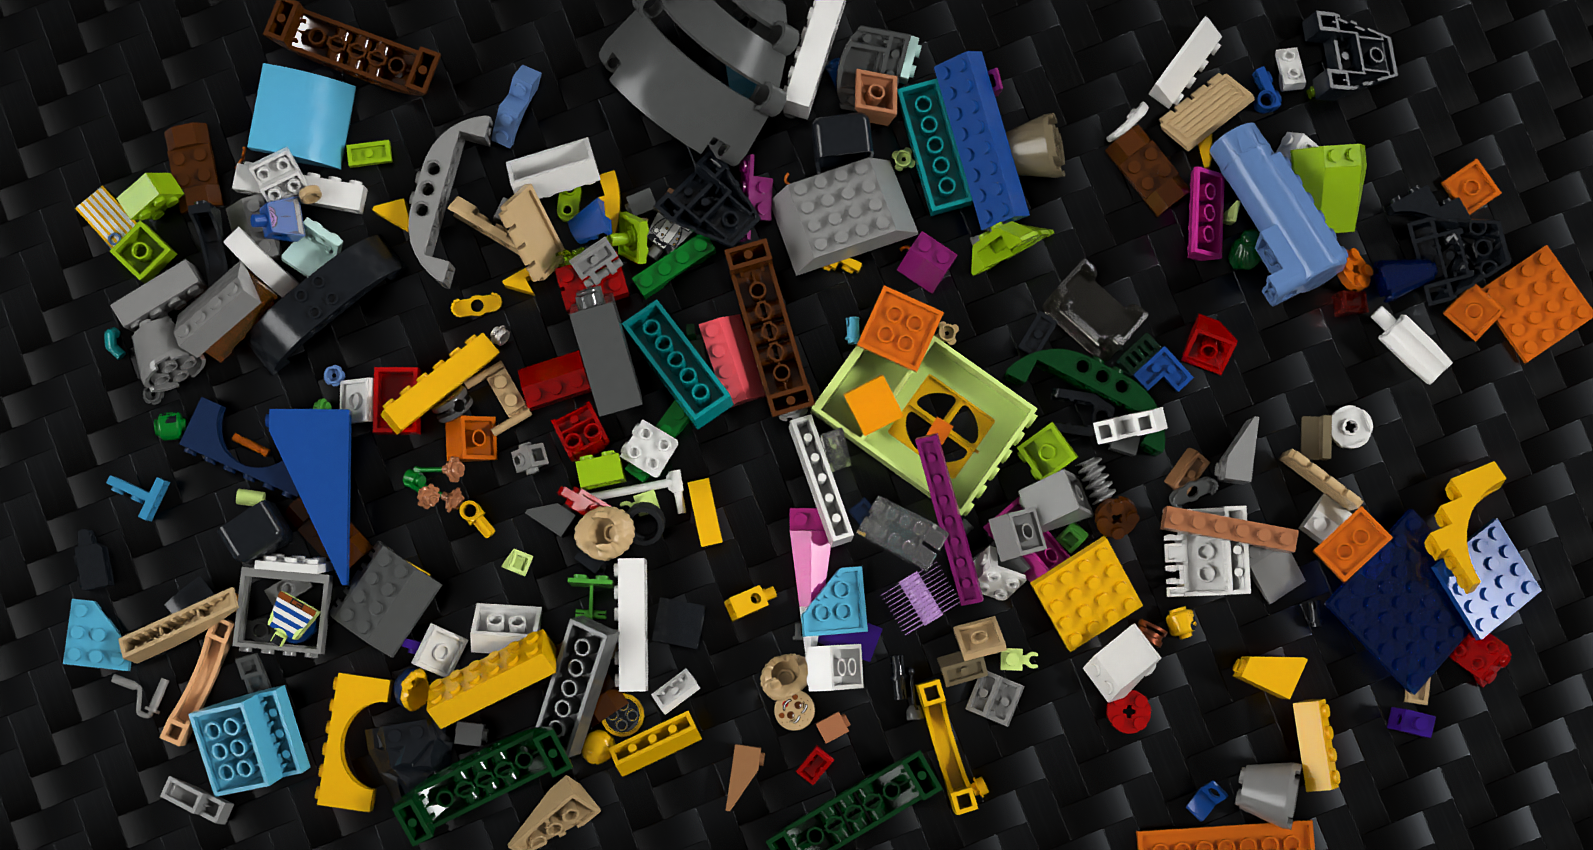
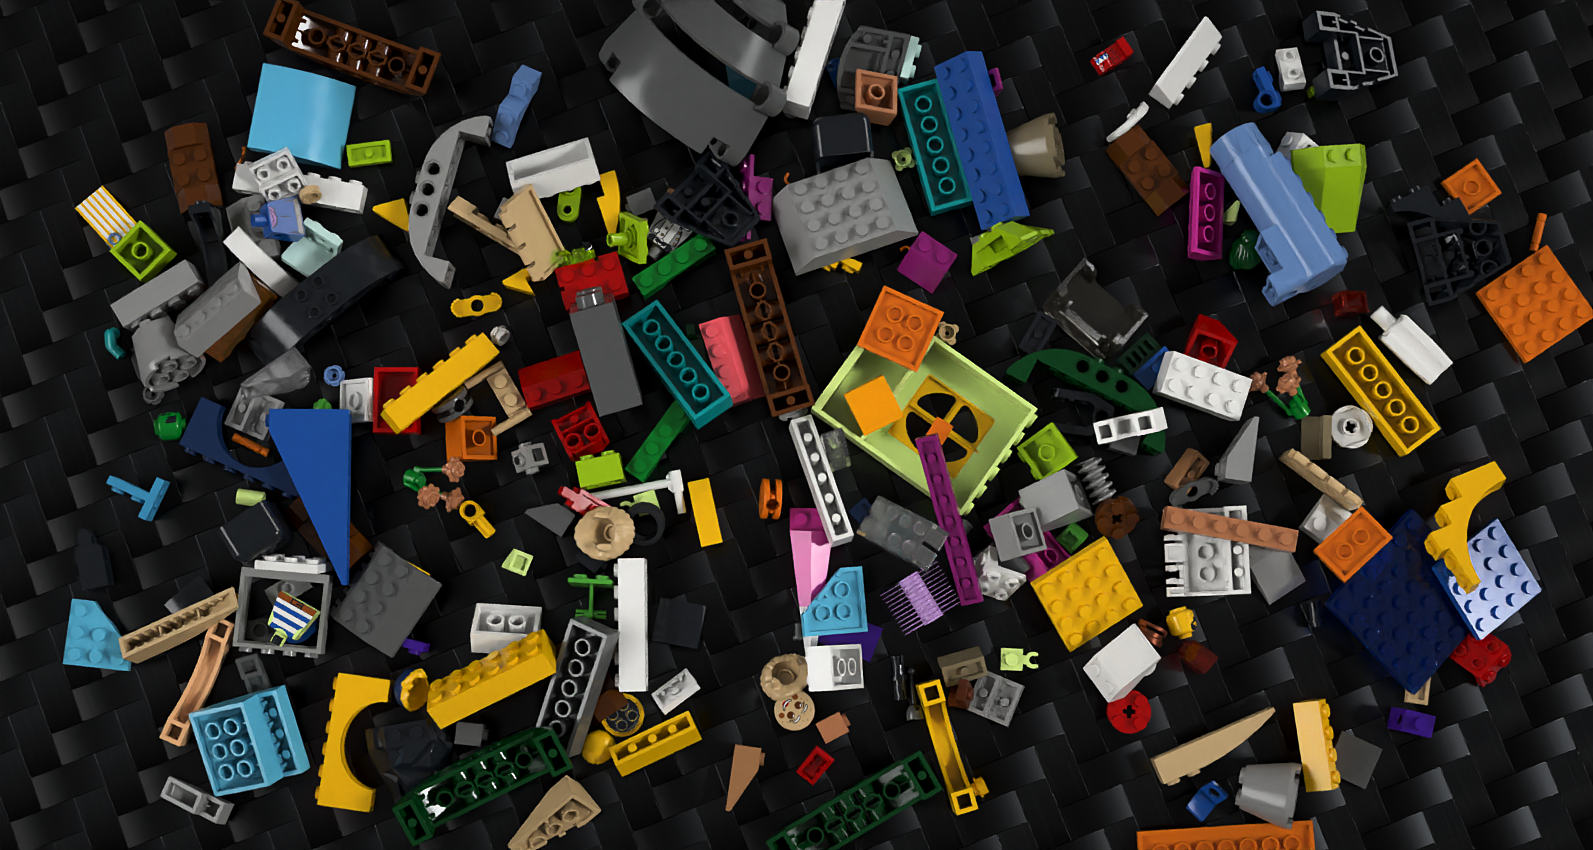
light grey piece [111,674,169,719] -> none
lime brick [116,173,184,220] -> none
white tile [411,623,469,678] -> none
blue slope [568,198,612,244] -> none
light grey plate [569,237,624,288] -> none
white bracket [620,419,678,477] -> none
yellow torso [724,585,777,622] -> none
medium azure pin [845,317,861,345] -> none
tan plate [953,616,1007,661] -> none
tan hinge [1159,73,1255,152] -> none
yellow slope [1233,656,1308,700] -> none
orange plate [1337,248,1373,292] -> none
clear blue cone [1373,259,1437,303] -> none
orange plate [1443,284,1506,342] -> none
none -> light grey slope [224,385,285,442]
none -> clear slope [241,346,311,400]
none -> orange head [759,478,782,519]
none -> copper bracket [947,679,974,709]
none -> red leg [1090,36,1134,76]
none -> tan slope [1150,707,1275,786]
none -> white brick [1152,351,1252,421]
none -> clear red slope [1177,640,1219,674]
none -> nougat plant [1249,355,1311,420]
none -> yellow brick [1320,326,1441,457]
none -> dark grey tile [1333,731,1383,789]
none -> orange wheel [1529,213,1547,252]

